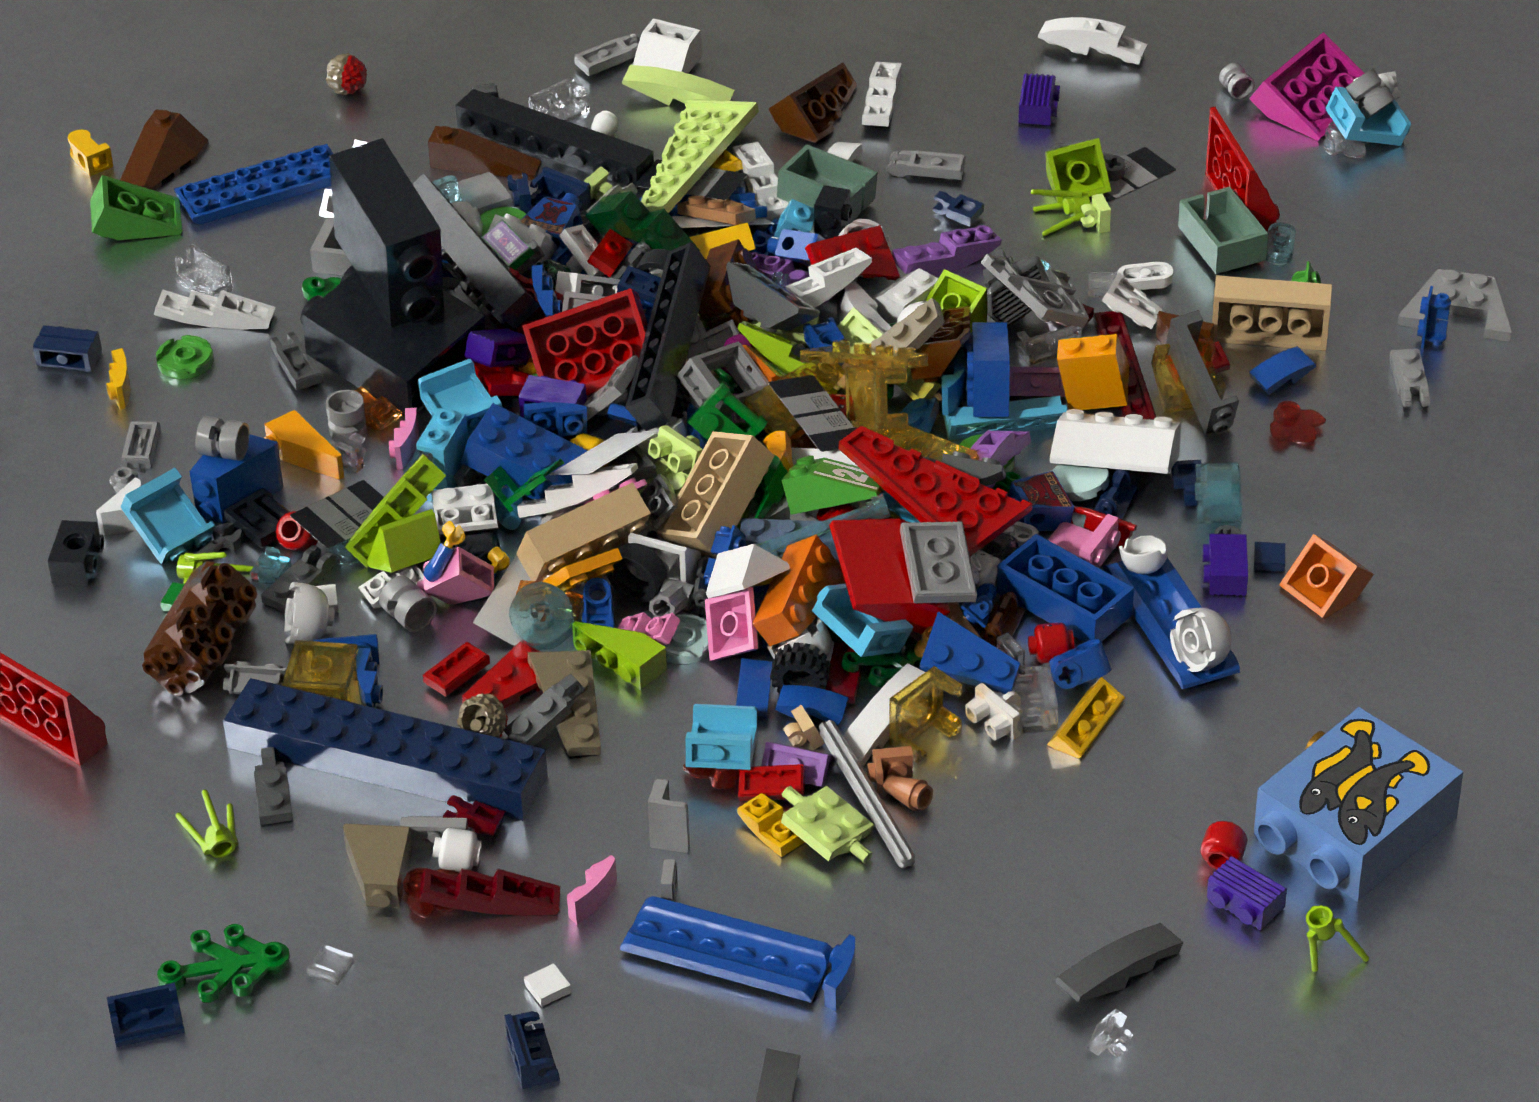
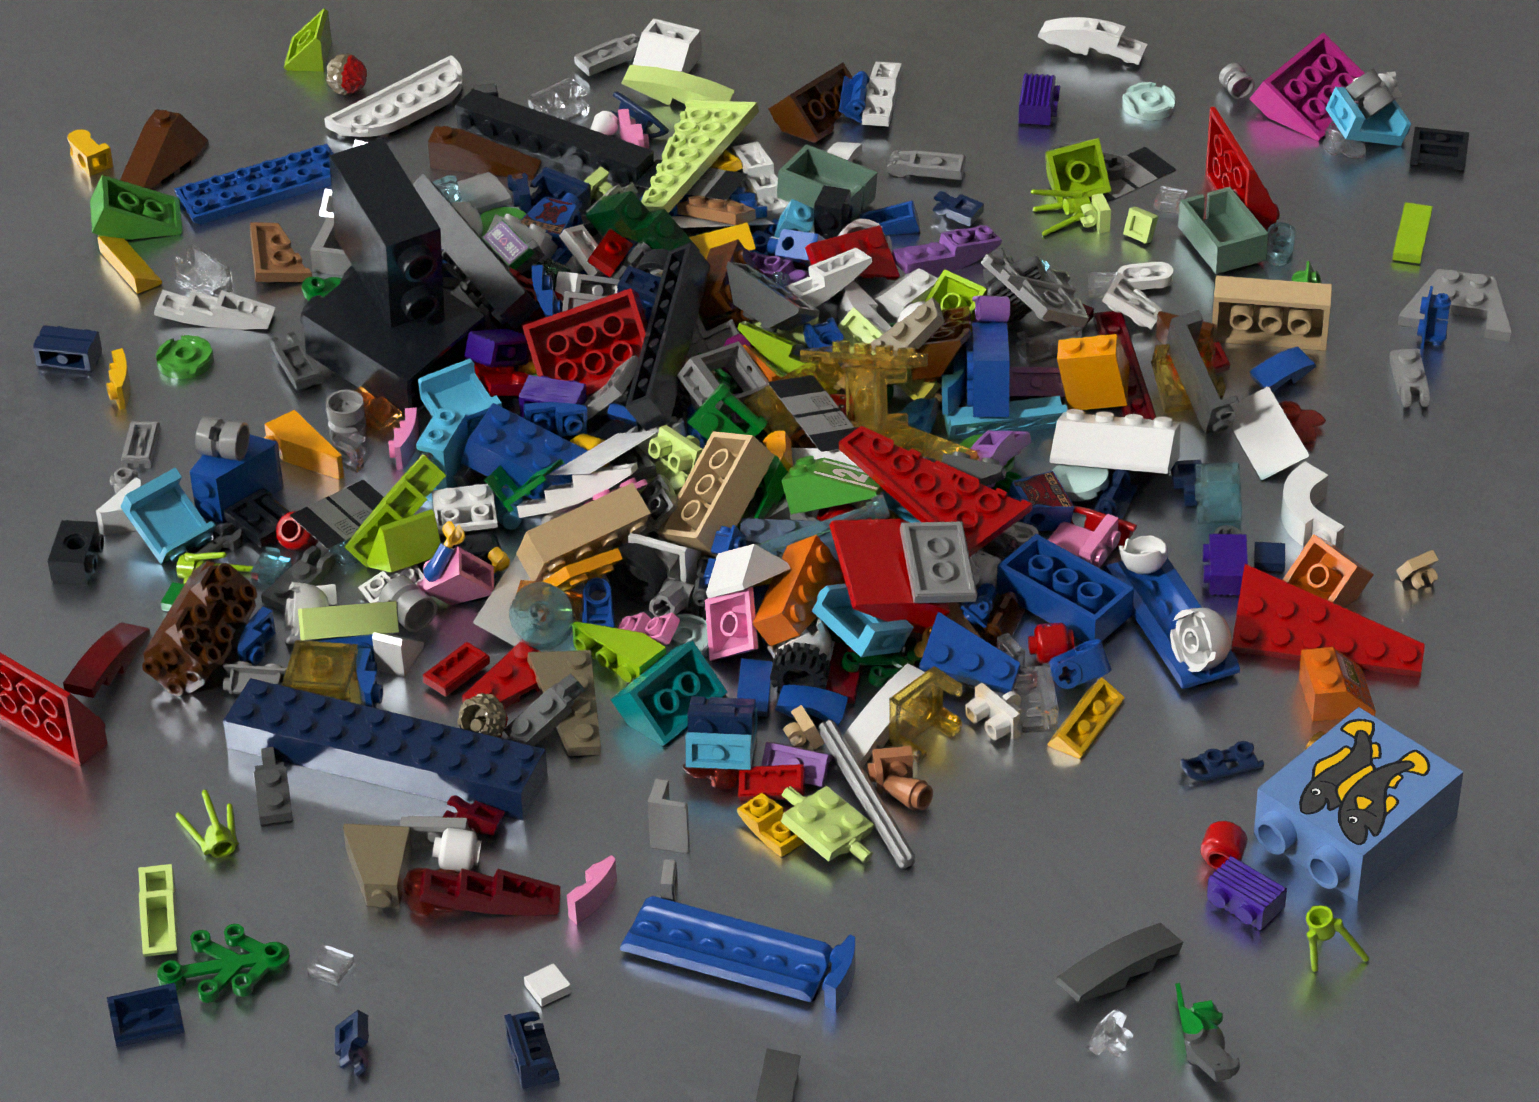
none -> dark red slope [63,622,150,698]
none -> yellow slope [98,236,162,294]
none -> yellowish green slope [138,864,178,957]
none -> blue slope [237,606,276,666]
none -> medium nougat wing [250,222,312,283]
none -> lime slope [284,8,332,72]
none -> yellowish green slope [298,601,399,640]
none -> white plate [324,55,463,137]
none -> dark blue plate [335,1010,369,1076]
none -> white slope [372,632,424,678]
none -> dark blue piece [609,91,669,138]
none -> teal slope [610,640,728,746]
none -> bright pink slope [618,109,649,149]
none -> dark blue brick [688,696,756,742]
none -> blue hinge [839,71,869,123]
none -> blue slope [860,201,920,235]
none -> medium lavender piece [972,295,1010,322]
none -> light aqua tile [1122,82,1176,121]
none -> yellowish green tile [1123,206,1158,244]
none -> clear tile [1154,186,1188,214]
none -> dark grey animal [1175,983,1240,1082]
none -> dark blue piece [1180,741,1264,781]
none -> white sticker [1231,387,1309,480]
none -> red wing [1231,564,1425,678]
none -> white arch [1281,461,1345,550]
none -> orange slope [1299,647,1376,722]
none -> lime tile [1392,202,1433,264]
none -> tan tile [1396,550,1438,590]
none -> black plate [1410,127,1470,171]

